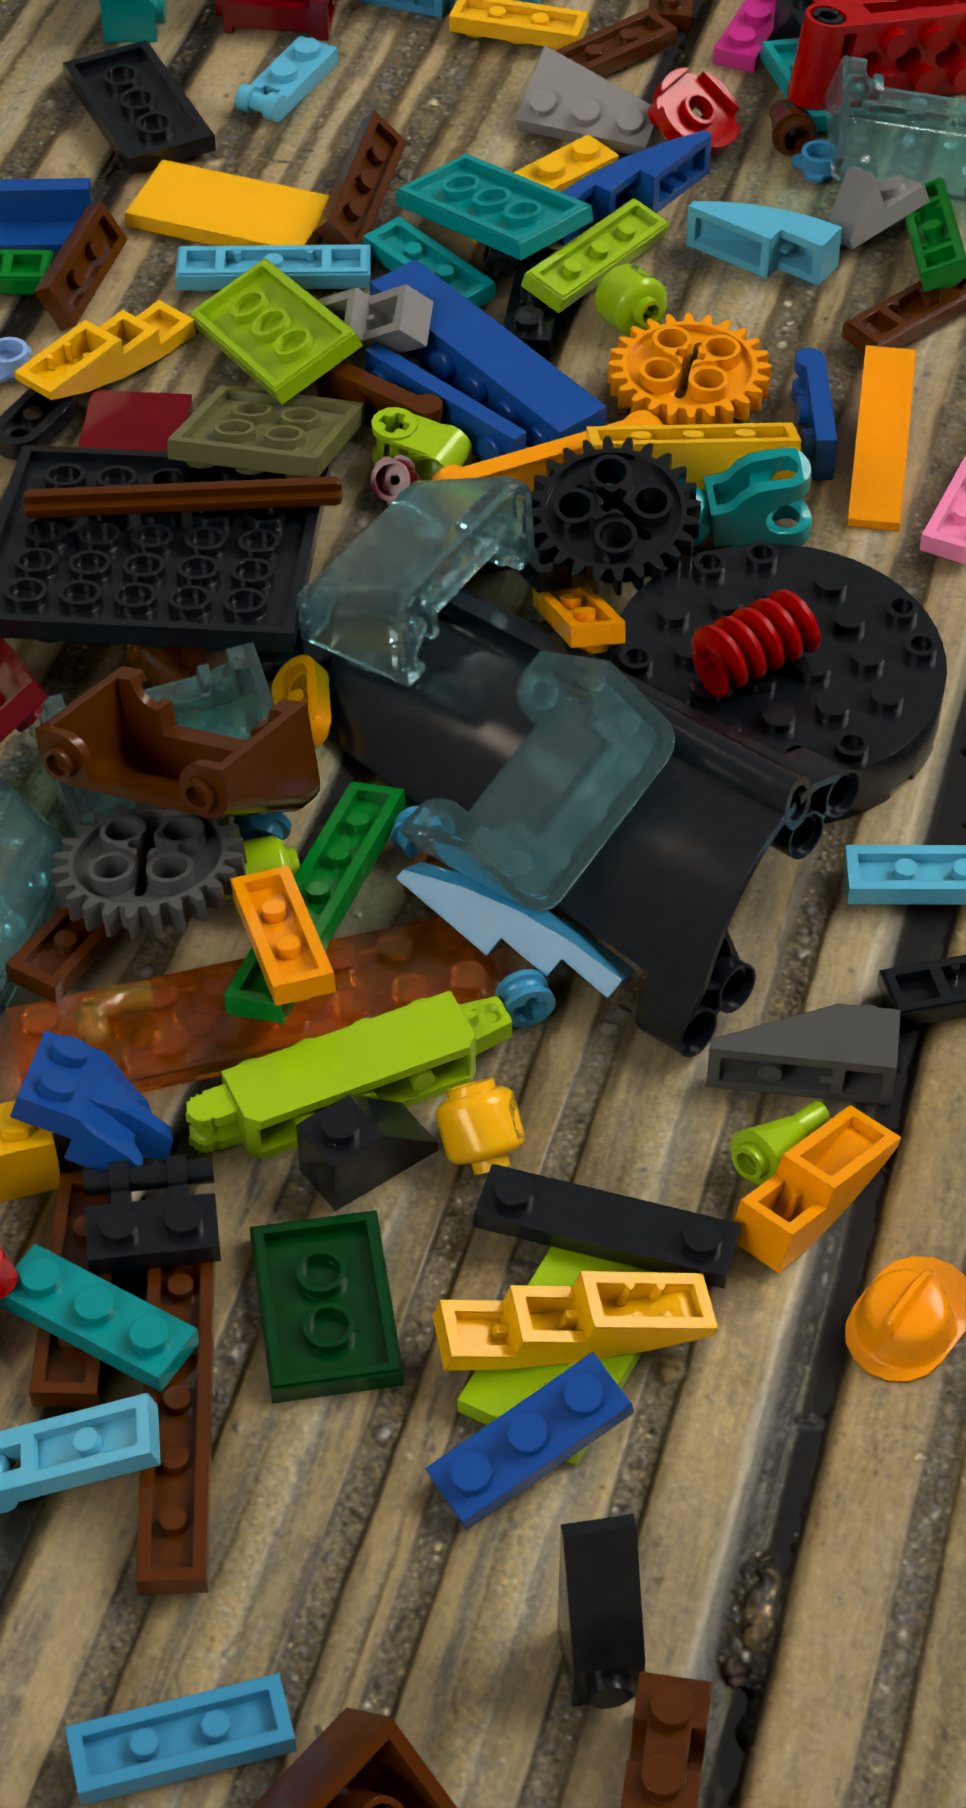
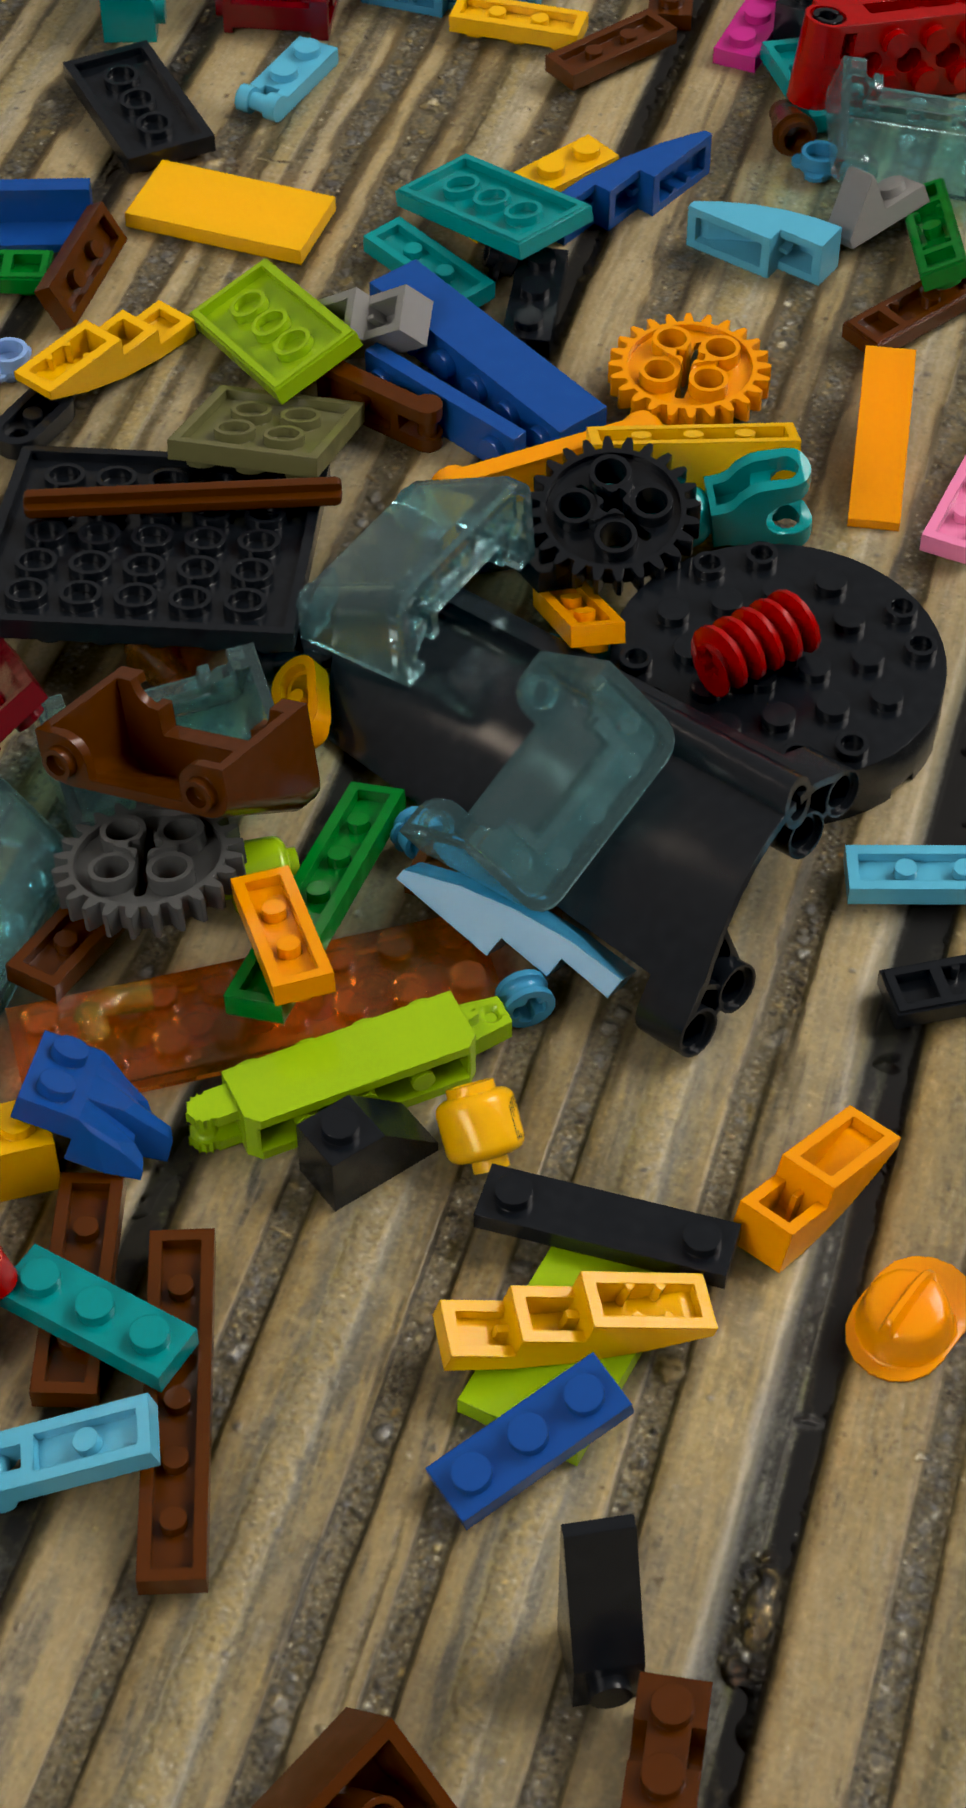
dark azure plate [65,1673,297,1806] -> none
dark red tile [78,390,193,451] -> none
black plate [83,1154,221,1275] -> none
medium azure plate [175,244,371,292] -> none
dark azure plate [233,813,292,841] -> none
dark green tile [249,1210,404,1404] -> none
reddish brown plate [315,110,407,245] -> none
lime piece [371,407,472,492] -> none
plate [371,455,420,506] -> none
light grey wing [515,45,658,155] -> none
lime tile [521,198,671,313] -> none
lime head [595,264,668,336] -> none
red plate [648,68,741,157] -> none
dark grey slope [706,1004,900,1106] -> none
lime cone [730,1100,829,1185] -> none
blue plate [791,348,838,480] -> none

